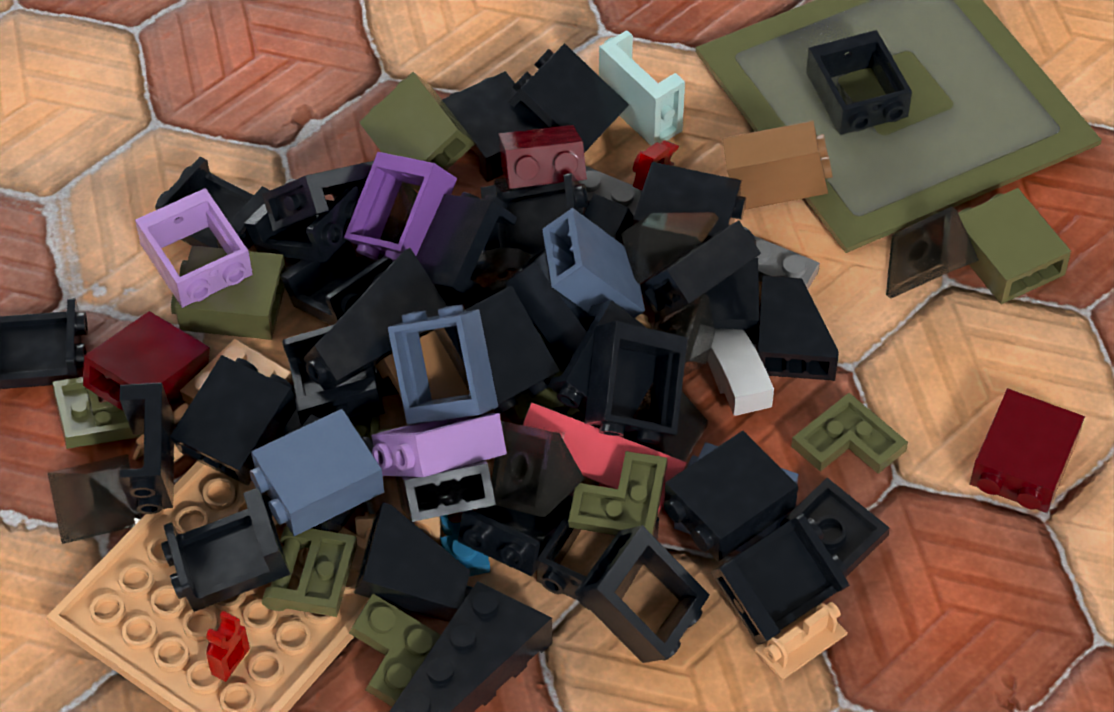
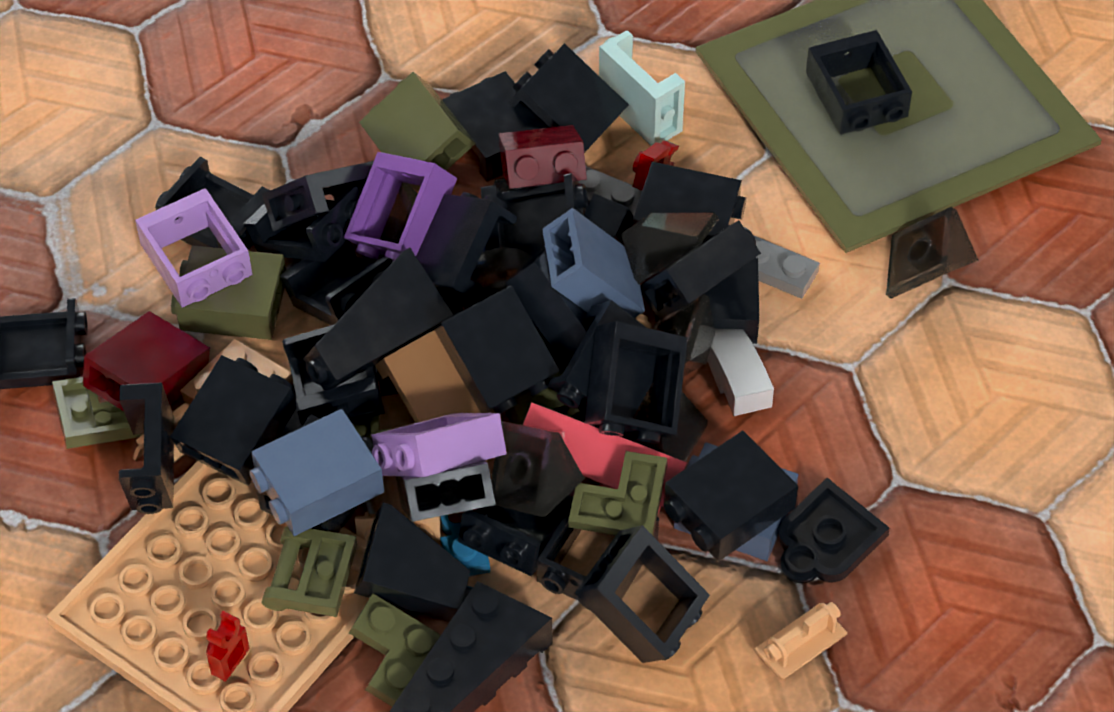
clear smoke slope [48,454,143,544] -> none
black panel [161,488,291,612] -> none
sand blue window [388,305,498,425] -> none
black panel [711,513,850,644] -> none
medium nougat brick [722,121,833,210] -> none
black slope [757,276,839,381] -> none
olive plate [791,393,908,474] -> none
olive brick [949,188,1071,304] -> none
dark red brick [969,388,1085,514] -> none

